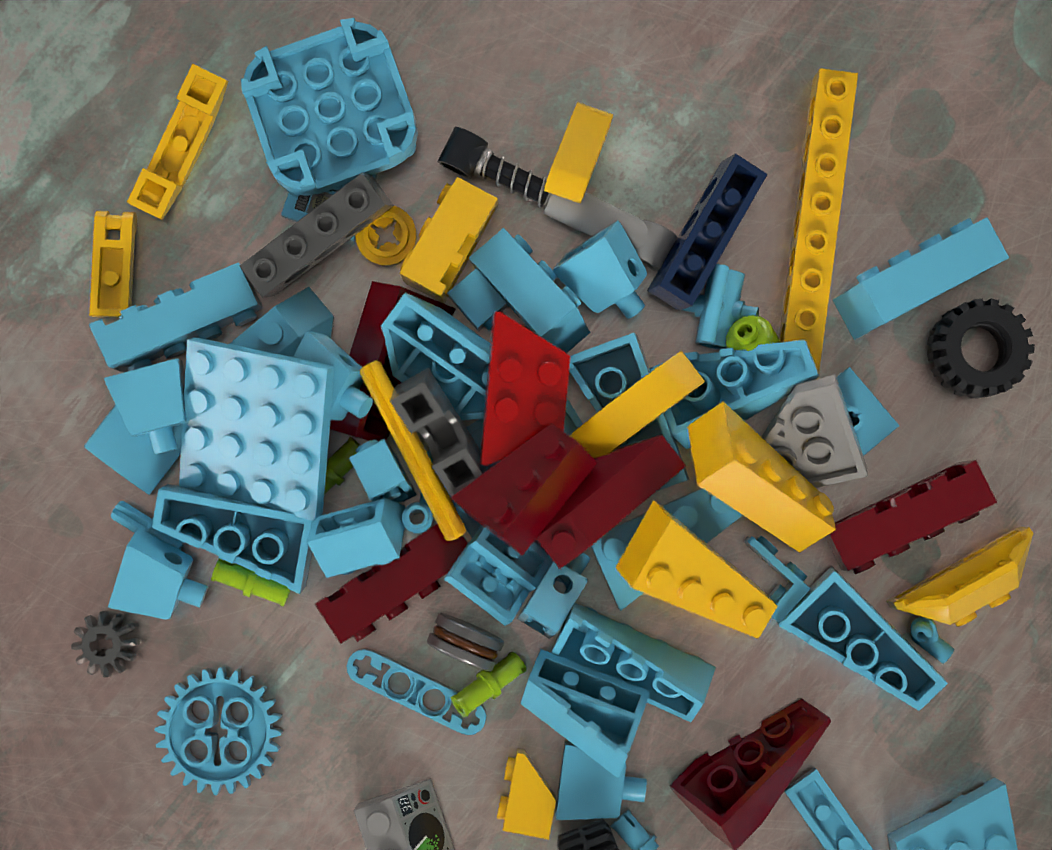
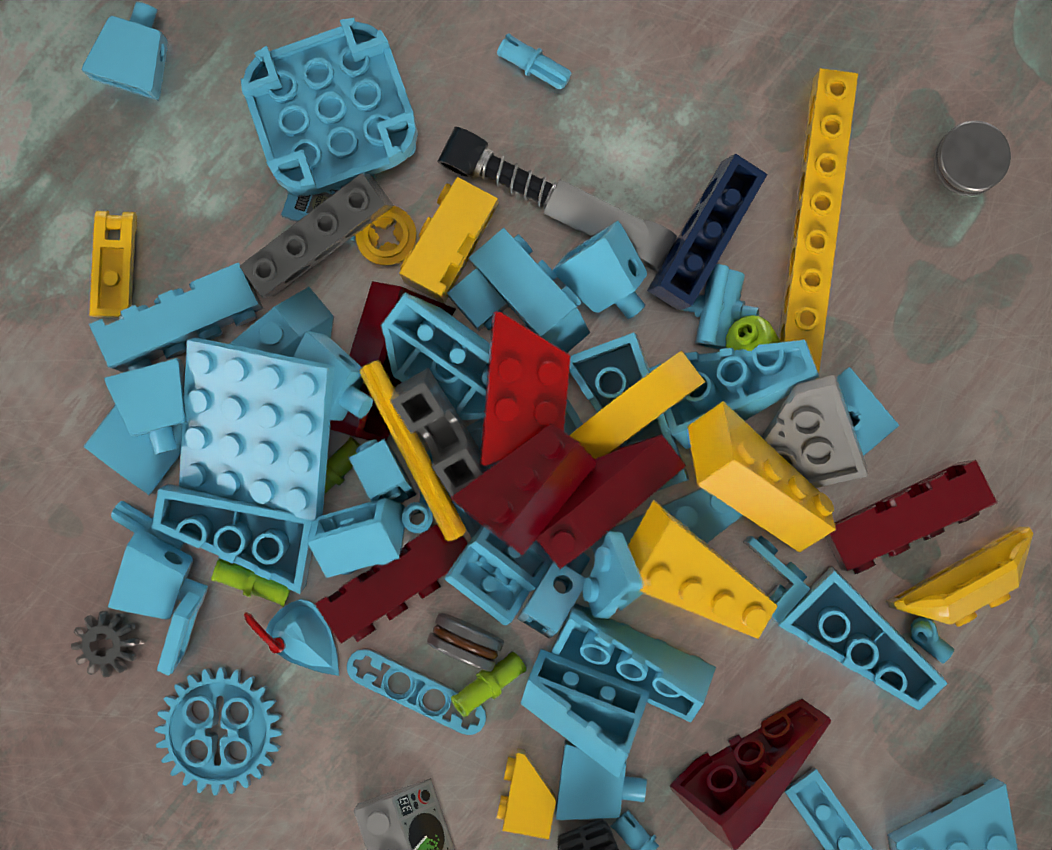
yellow slope [126,63,228,220] -> none
yellow beam [544,102,614,204] -> none
medium azure wedge [833,217,1009,340] -> none
black tyre [927,298,1035,399] -> none
none -> medium azure torso [81,2,168,101]
none -> medium azure tile [157,591,201,676]
none -> medium azure piece [243,599,340,676]
none -> medium azure axle [497,33,571,89]
none -> medium azure wing [583,532,644,619]
none -> flat silver head [934,121,1011,196]

